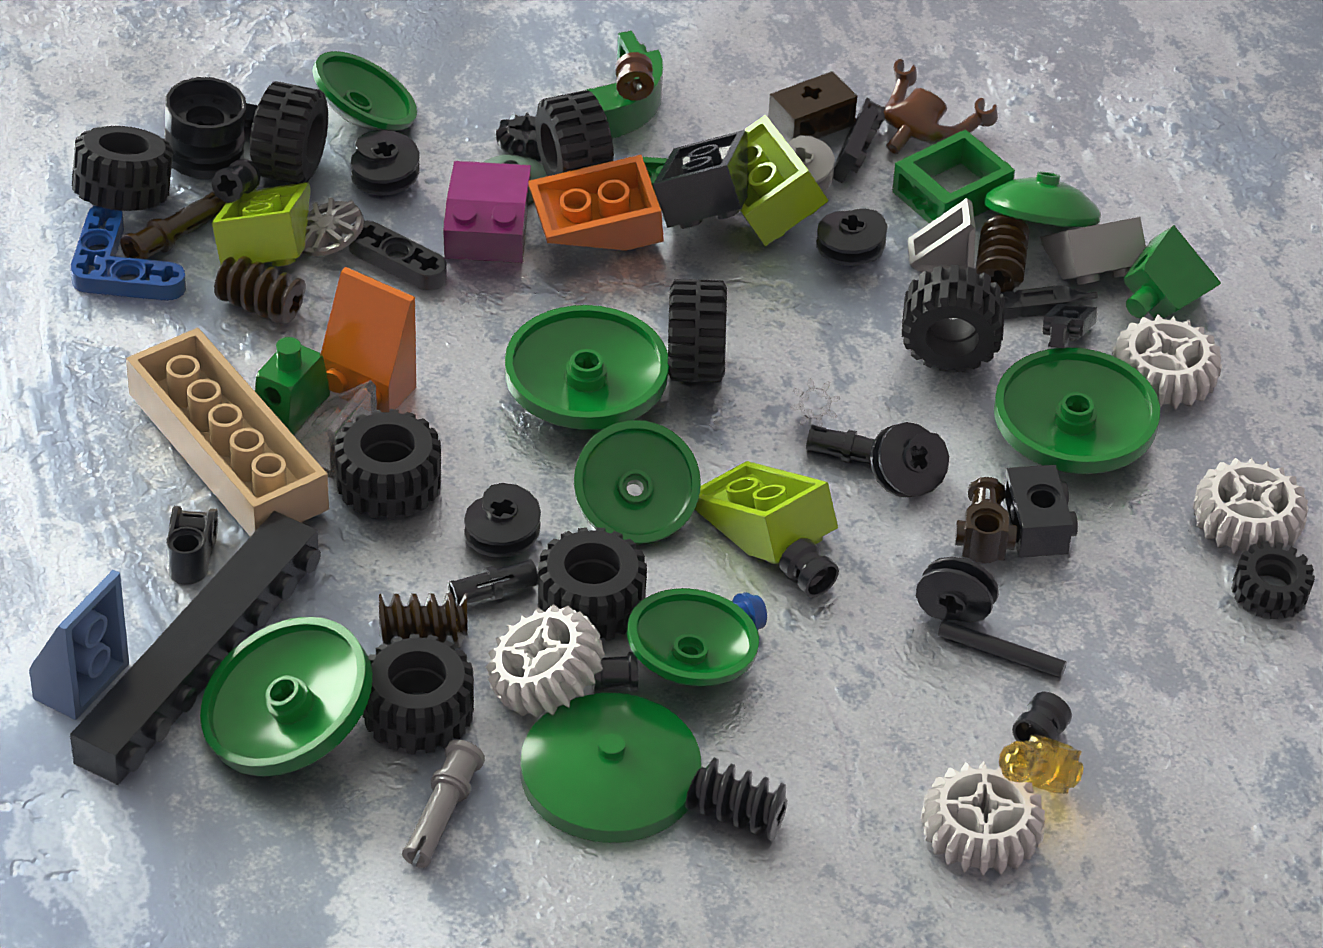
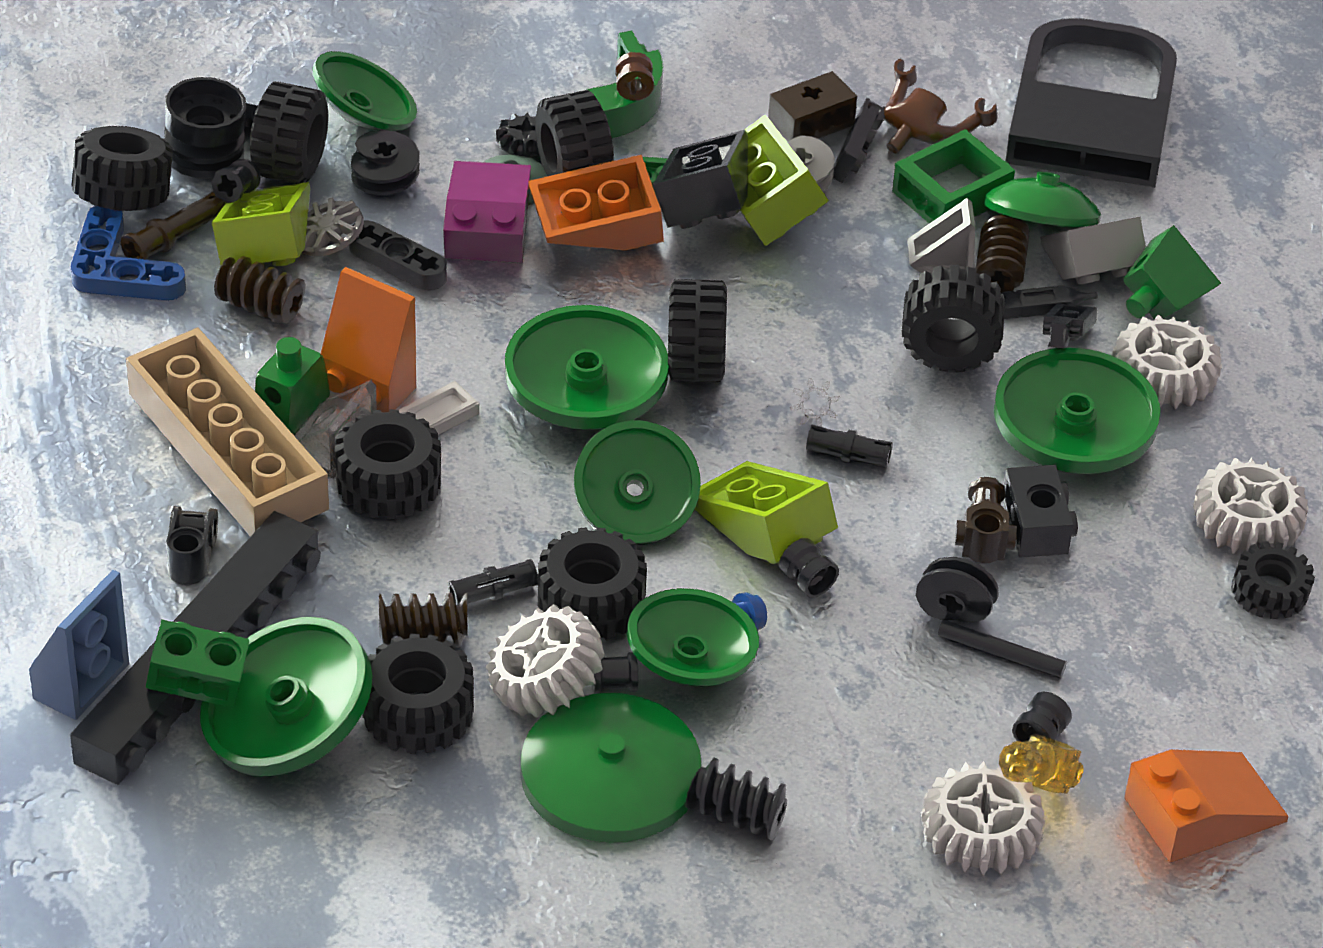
light grey pin [402,740,485,868] -> none
black piece [464,483,541,557] -> none
black piece [816,208,888,266] -> none
black piece [870,422,949,497] -> none
none -> green brick [145,619,250,708]
none -> white tile [399,381,480,435]
none -> black window [1005,18,1177,187]
none -> orange slope [1124,749,1289,863]

